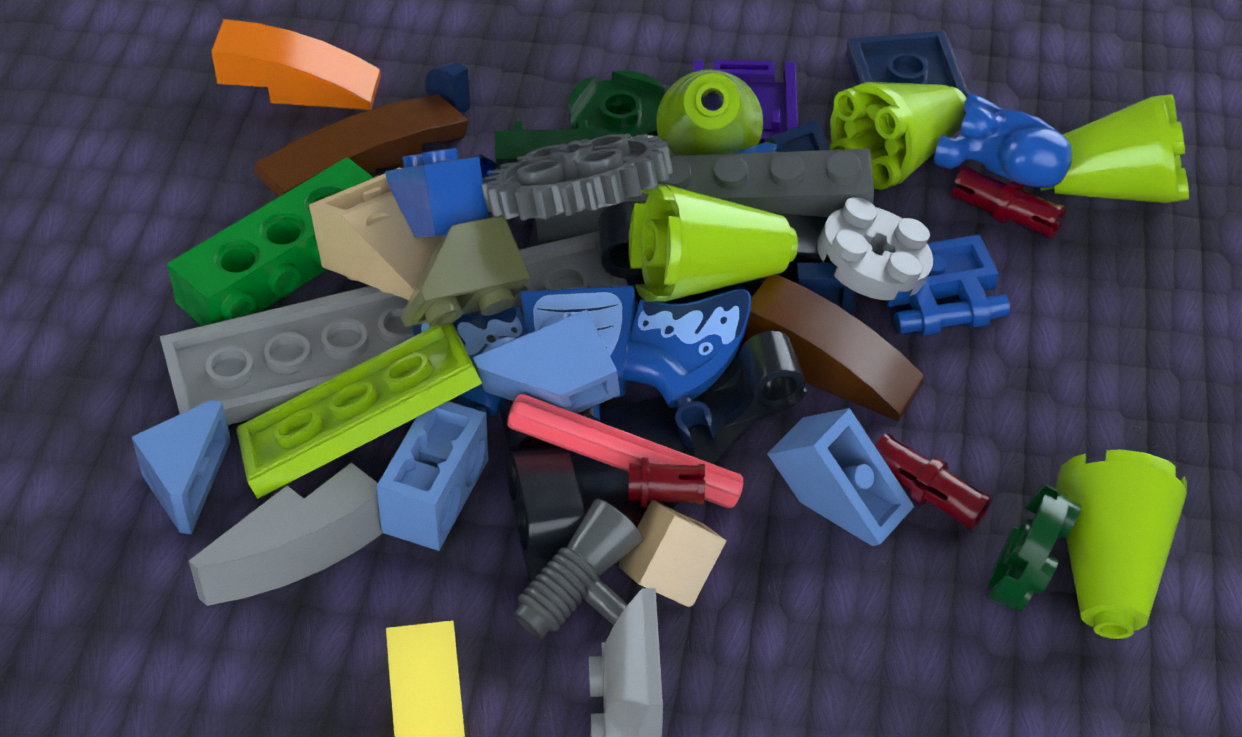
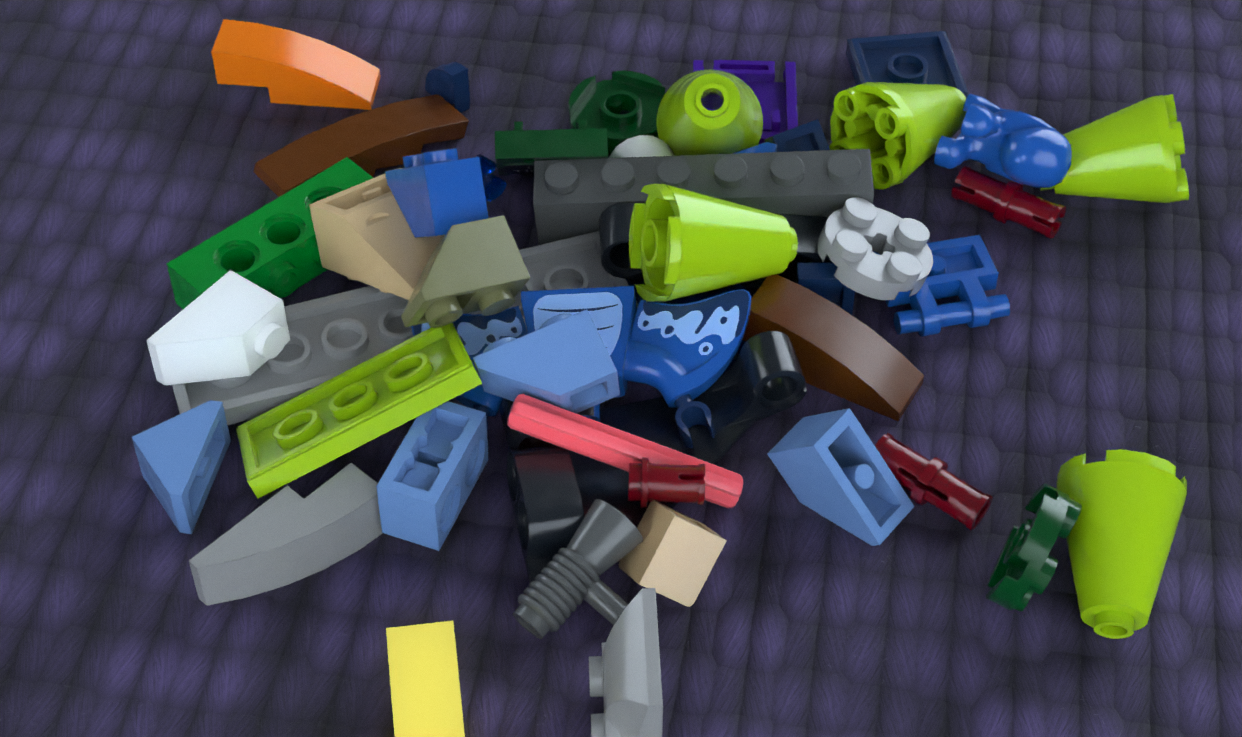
dark grey gear [481,134,673,220] -> none
none -> white slope [146,270,290,386]

